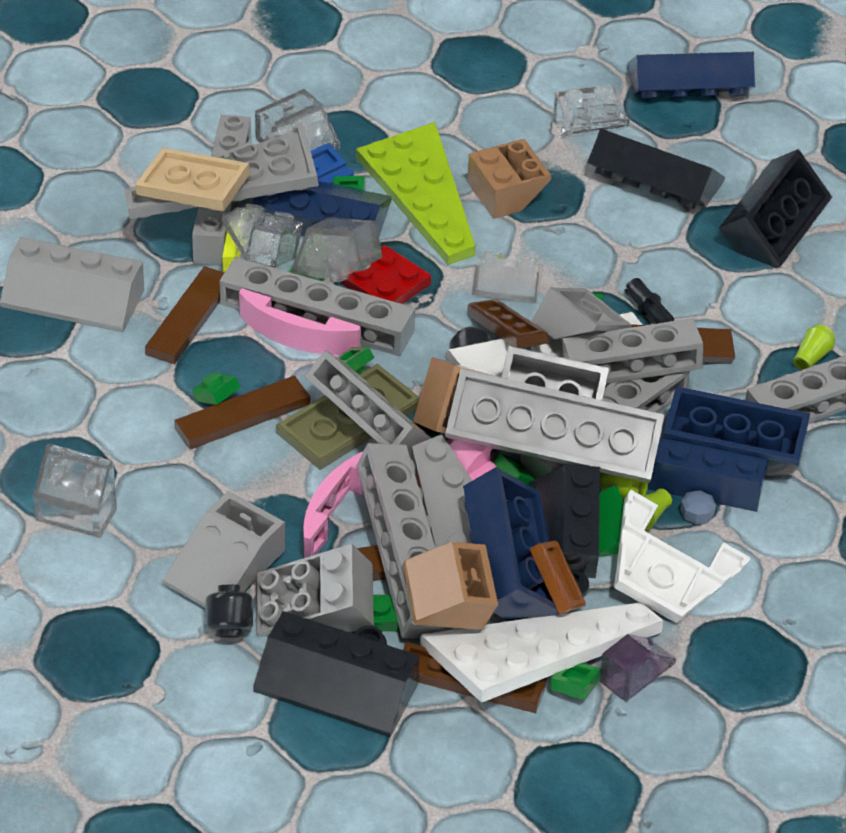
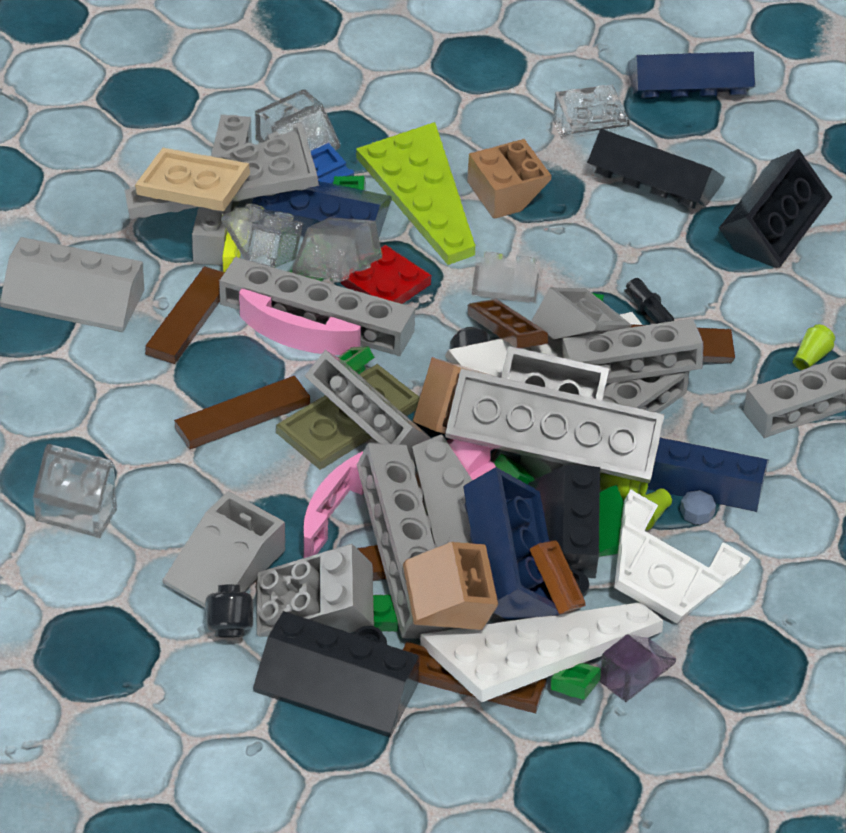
green plate [192,372,240,405] -> none
dark blue slope [662,386,810,466] -> none

